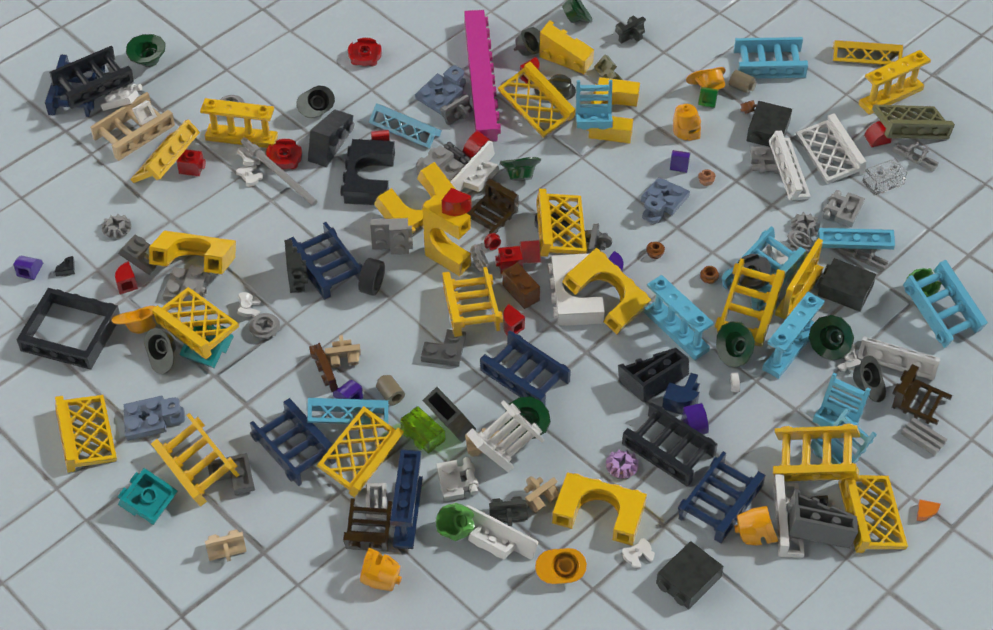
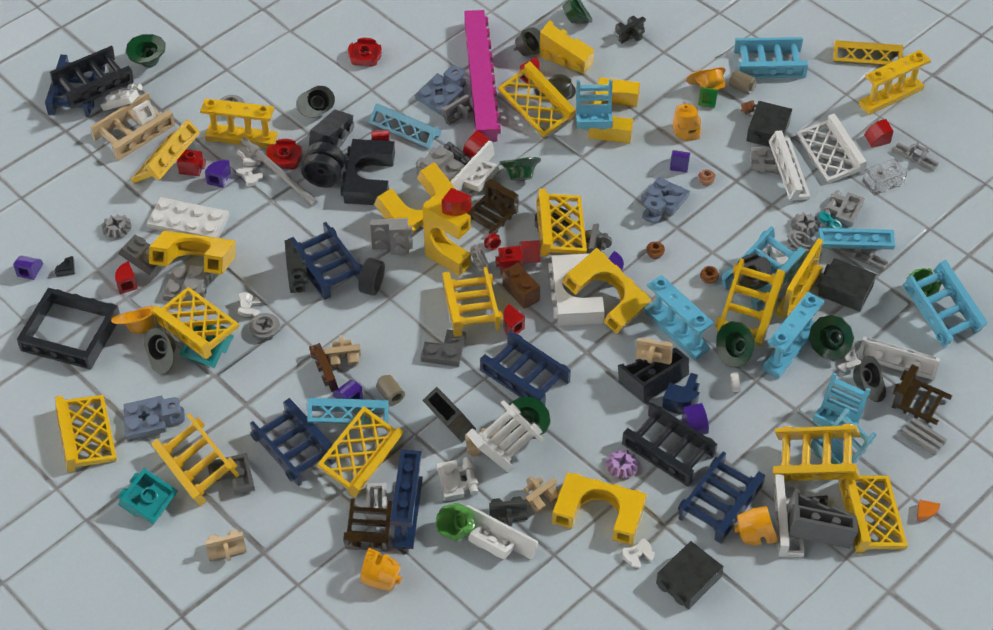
clear neon green brick [400,406,446,453] -> none
light orange piece [535,548,587,584] -> none
olive plate [594,55,623,80] -> none
olive fence [872,105,955,139] -> none
none -> white plate [147,197,230,238]
none -> dark purple brick [205,160,231,188]
none -> black wheel [301,142,345,188]
none -> tan hips [636,338,673,364]
none -> teal piece [817,211,843,228]

